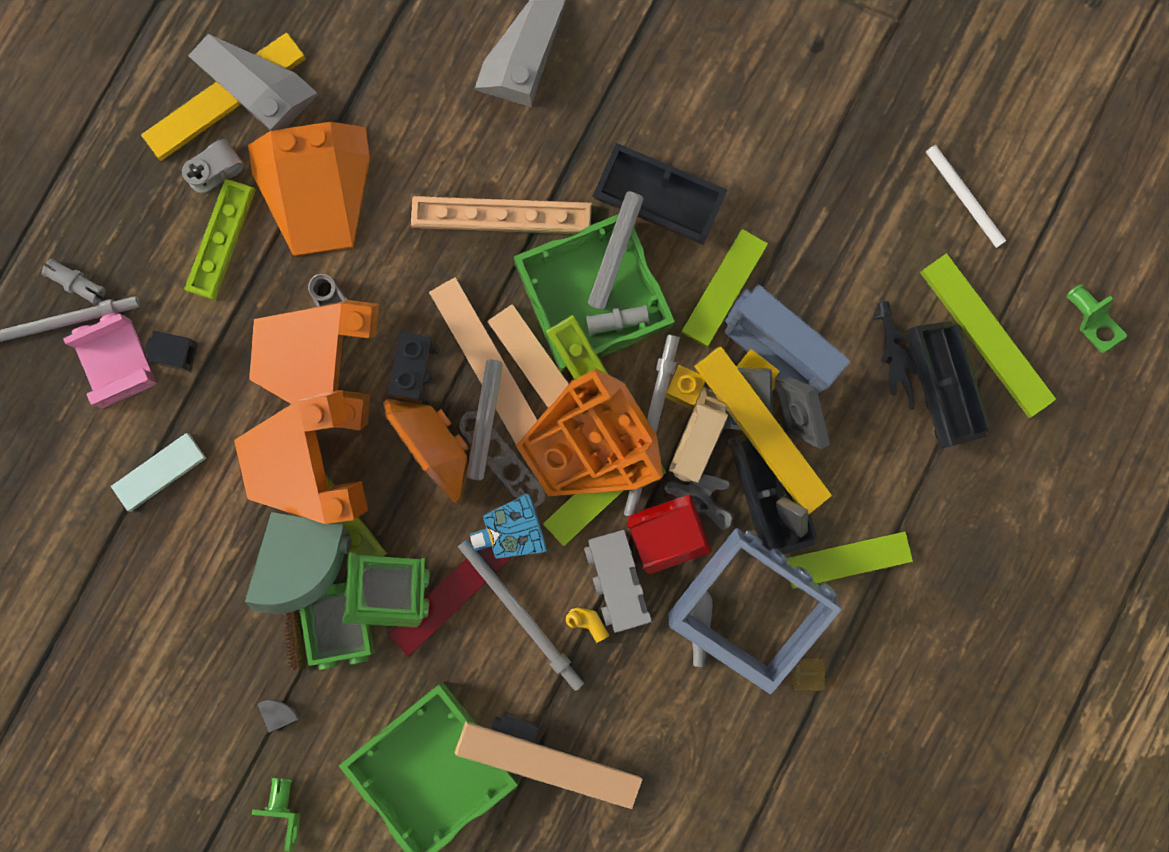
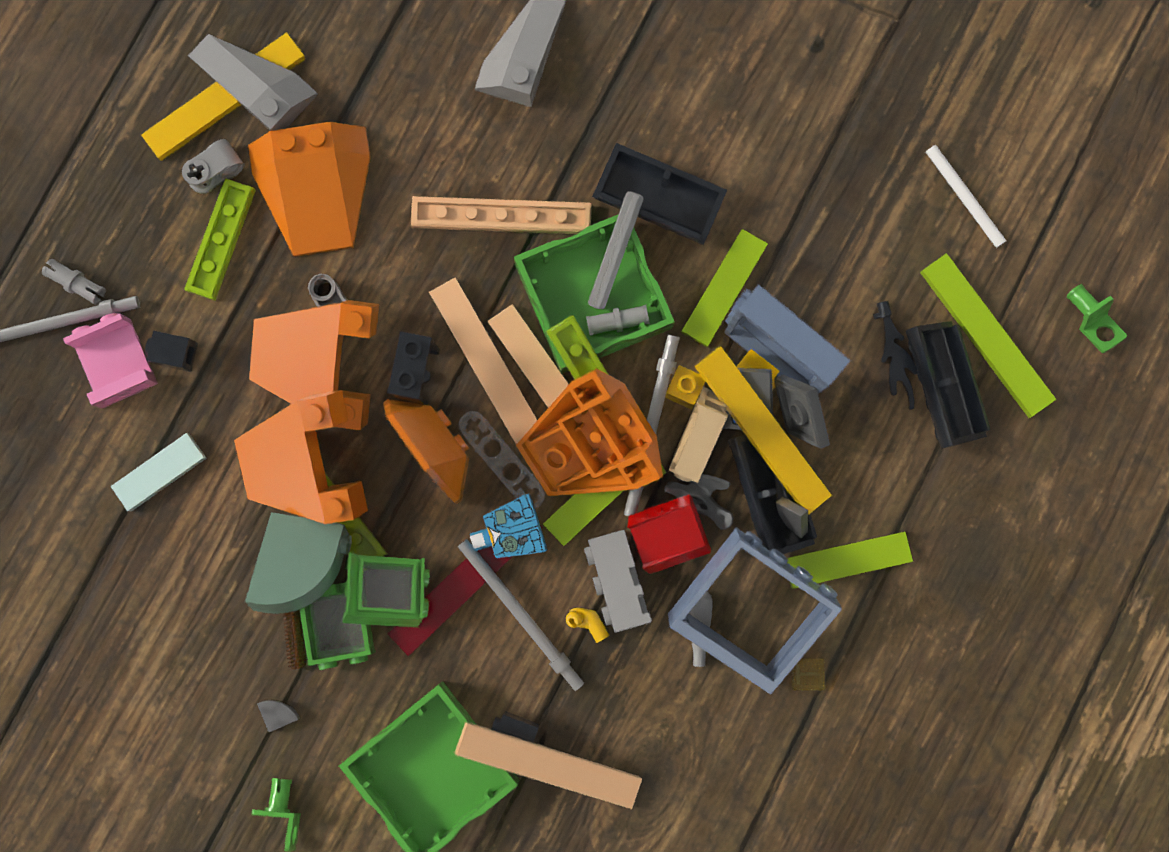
light grey axle [467,359,503,480] -> none

